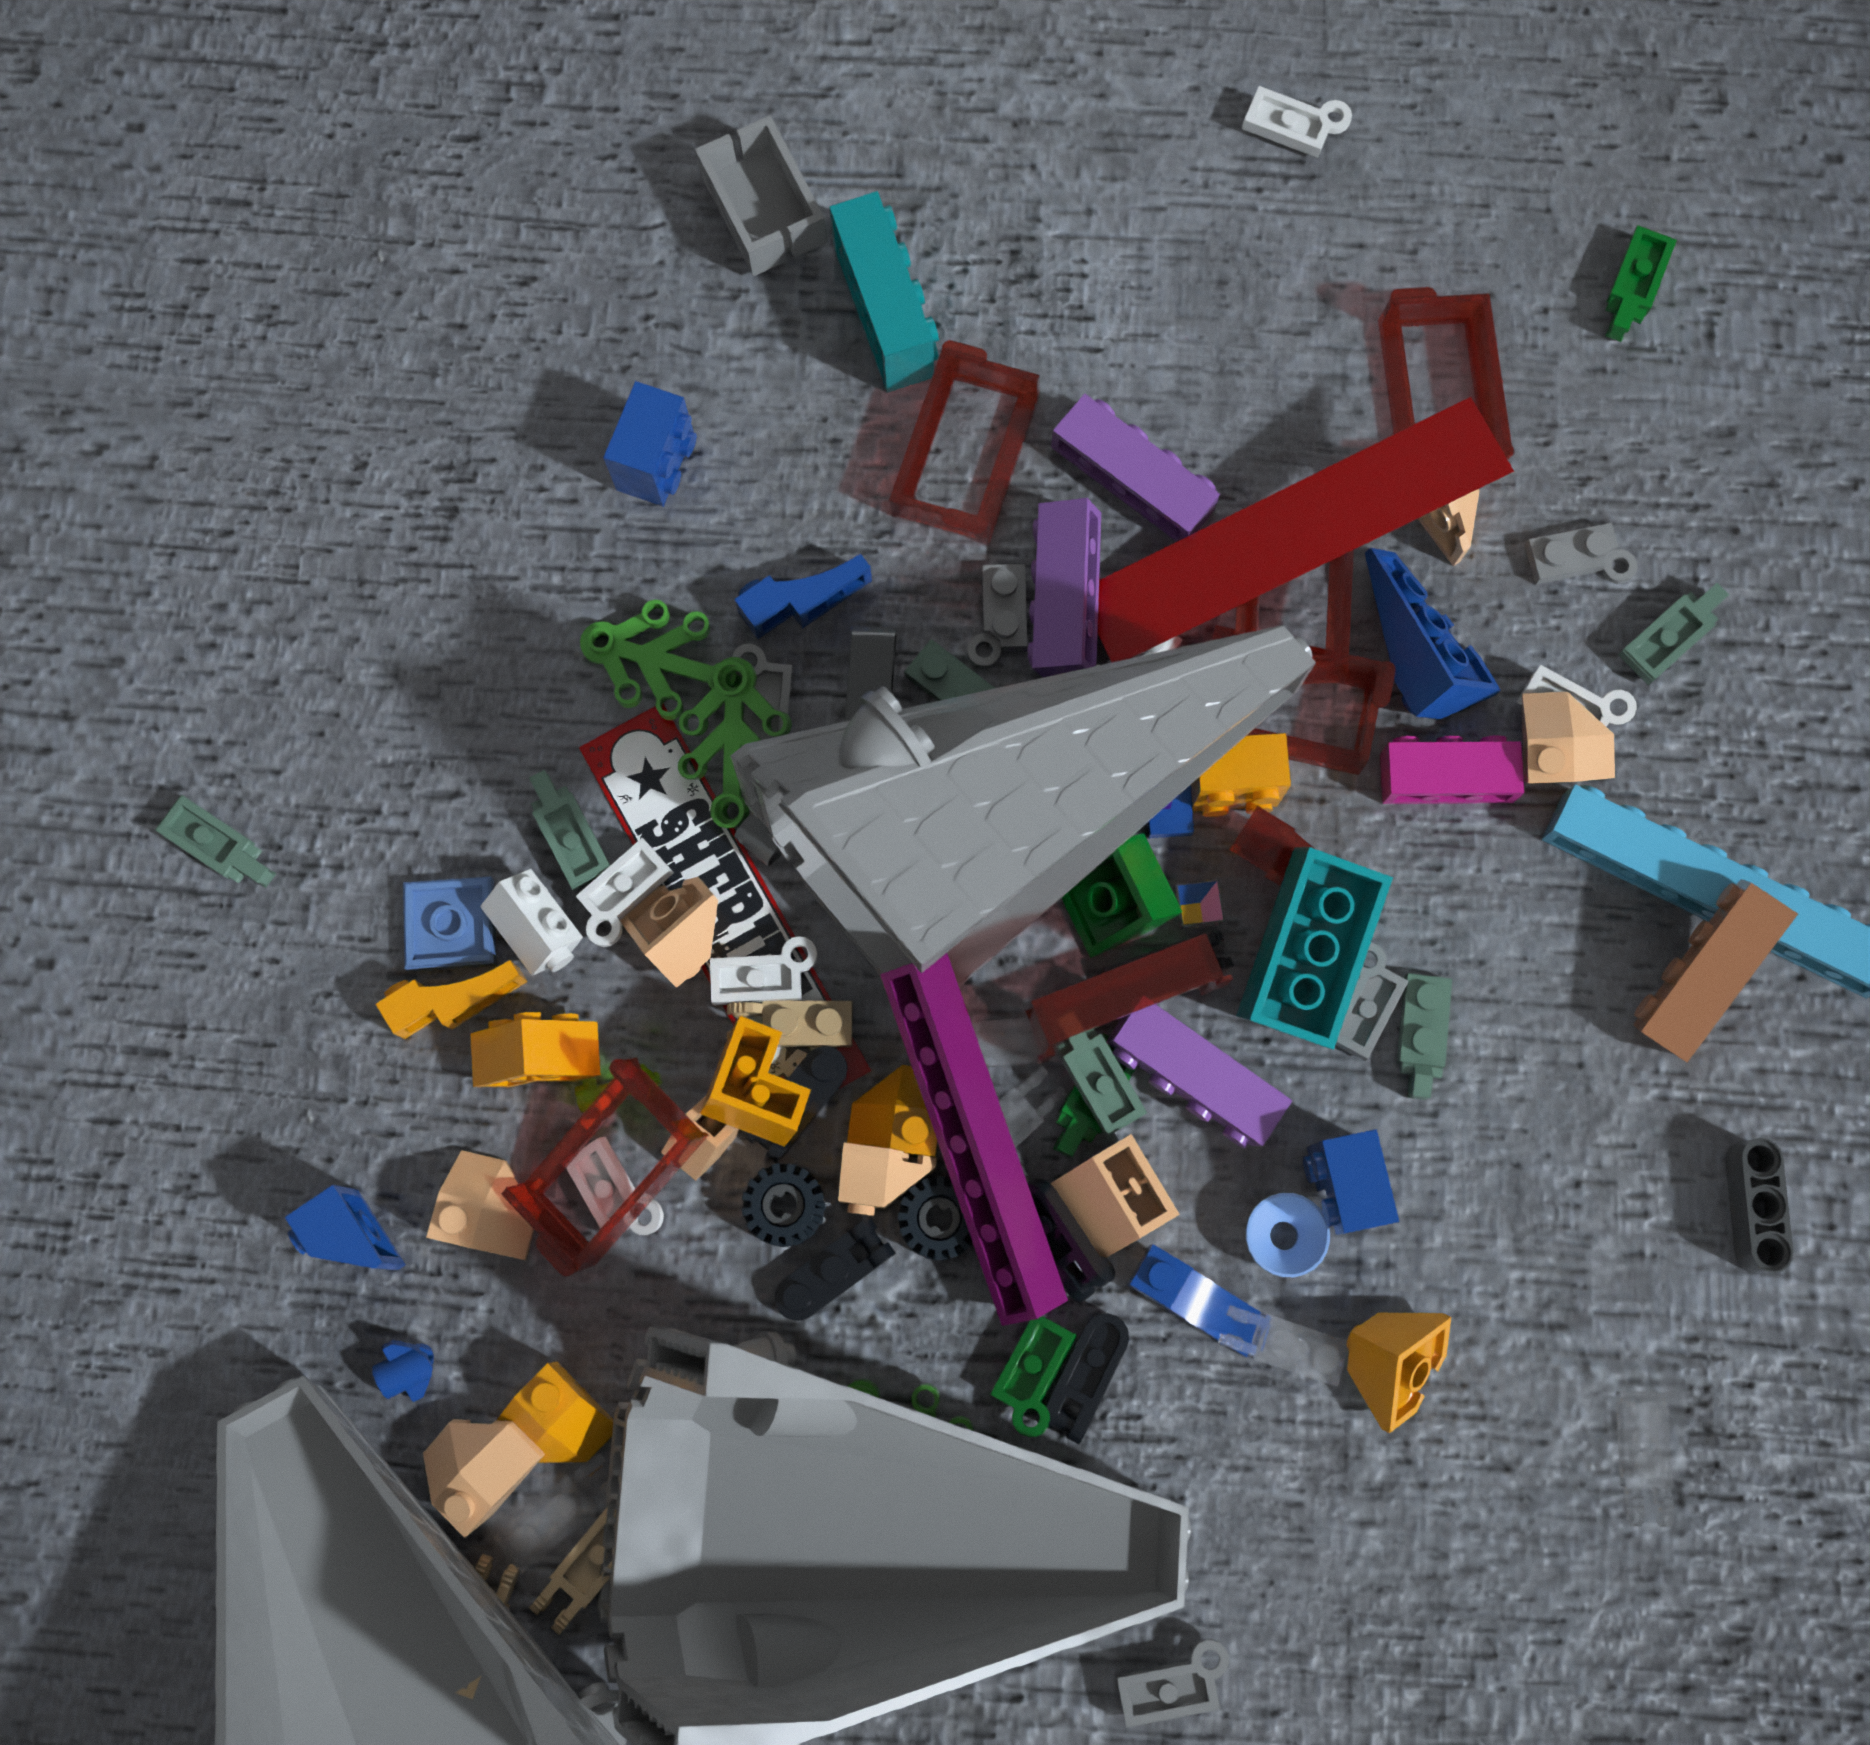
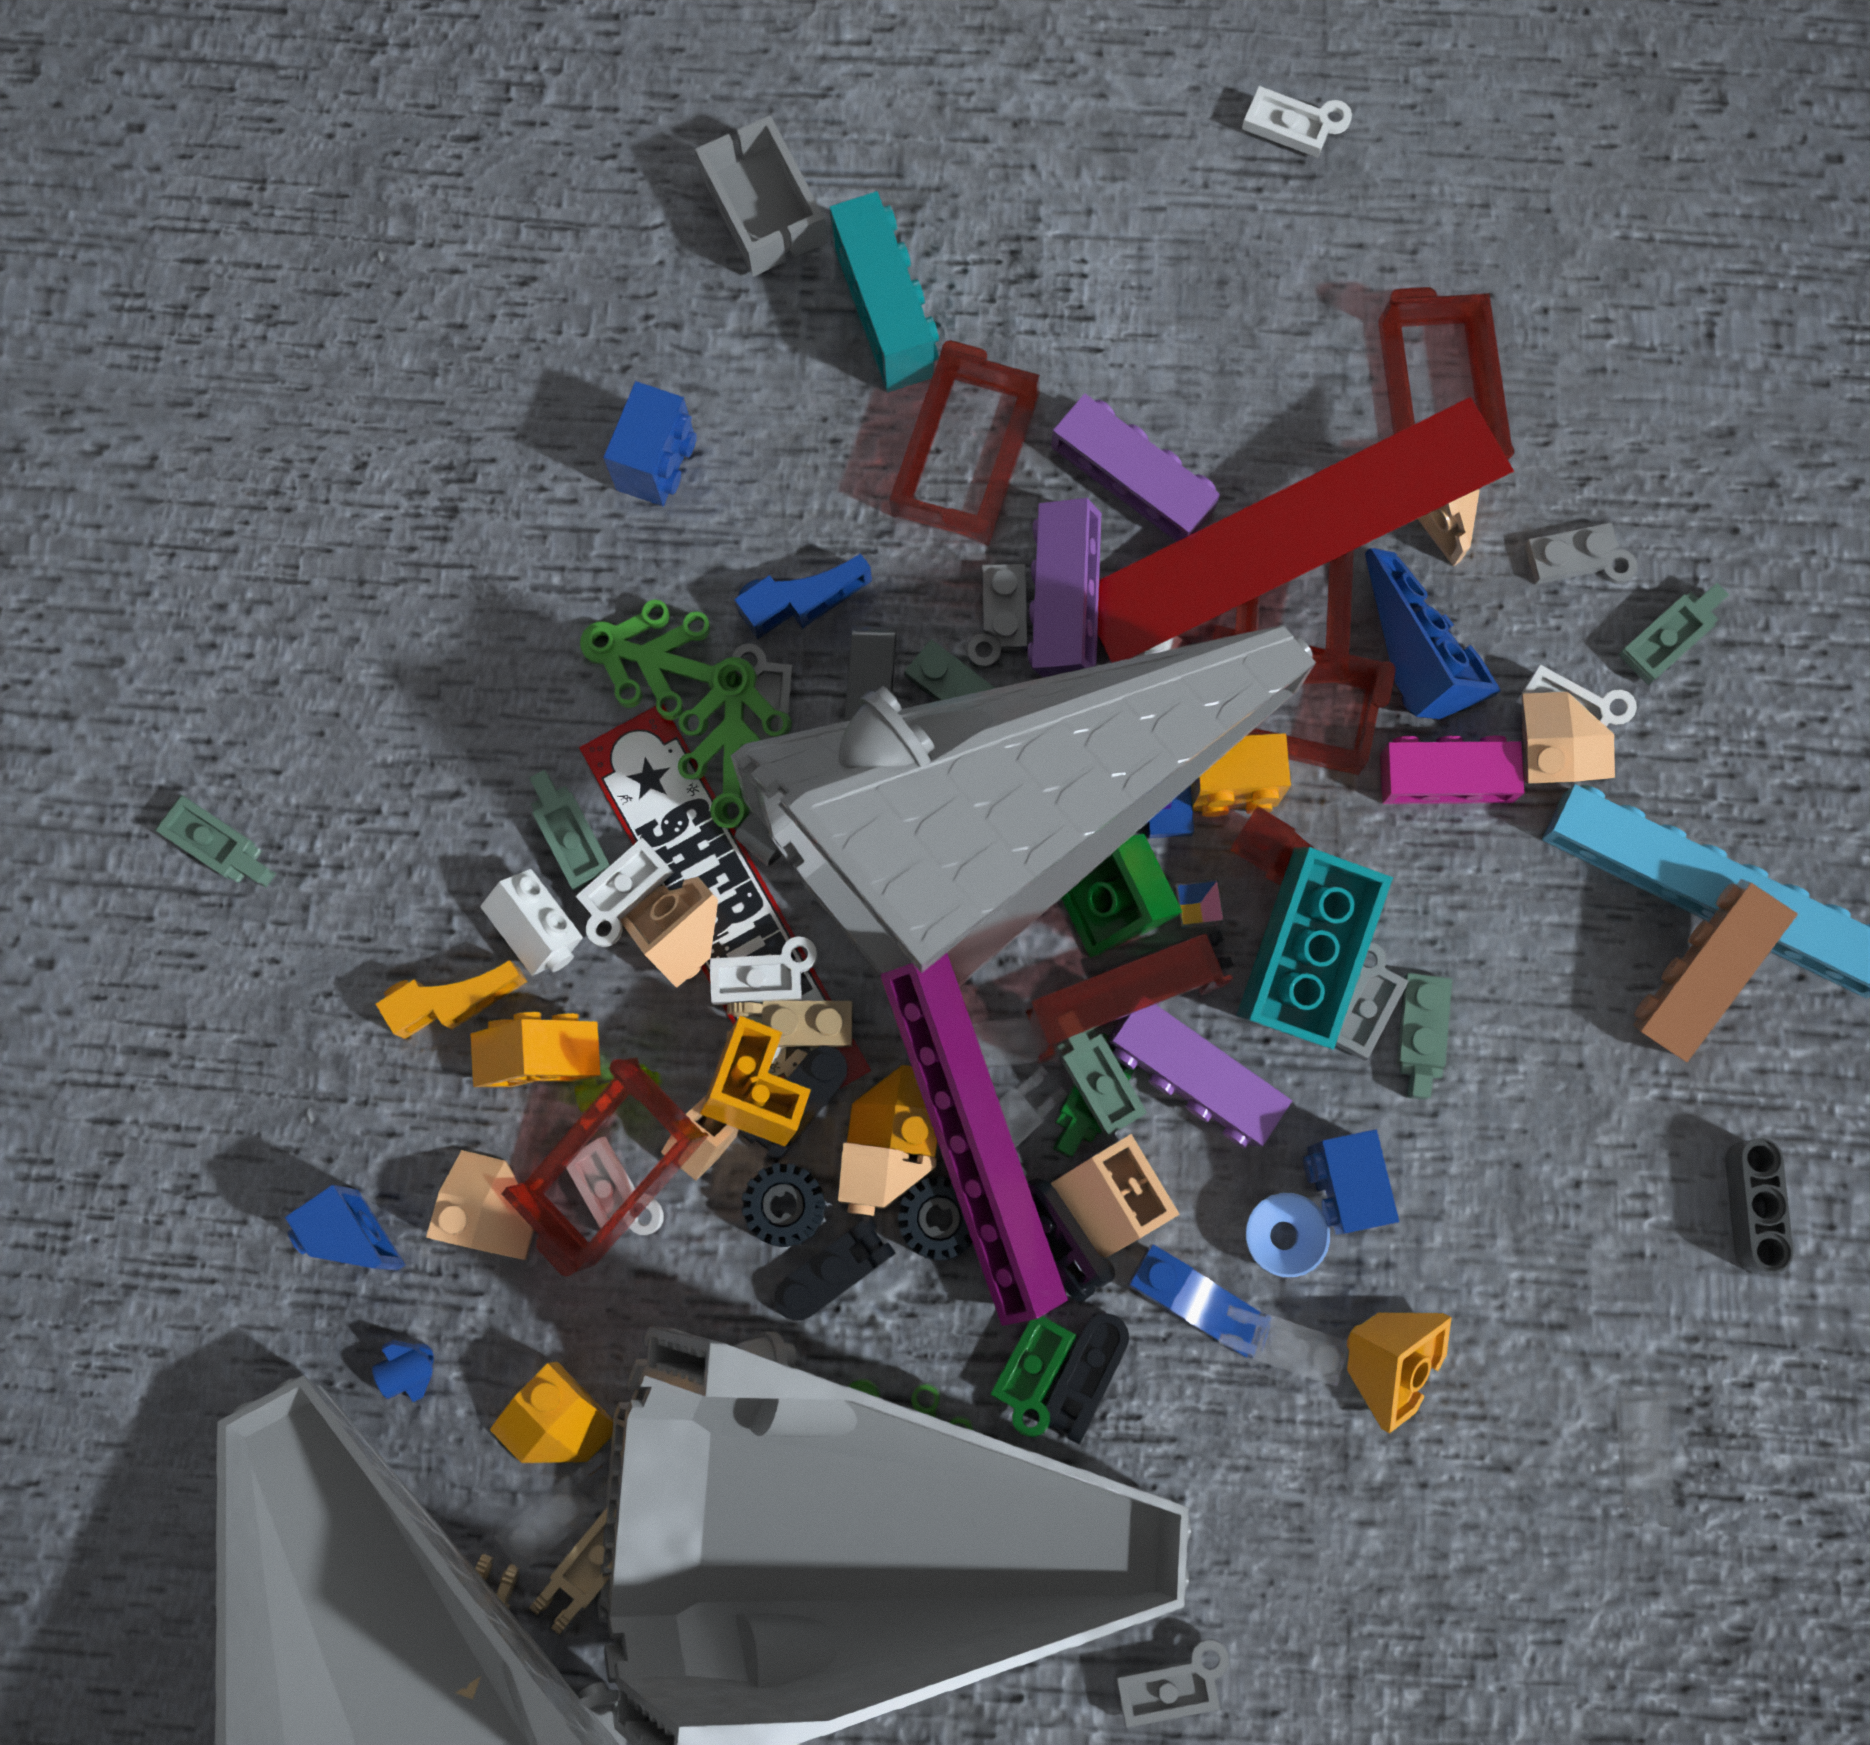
medium blue tile [403,876,497,972] -> none
light nougat slope [423,1419,545,1538] -> none
green hinge [1605,225,1677,342] -> none

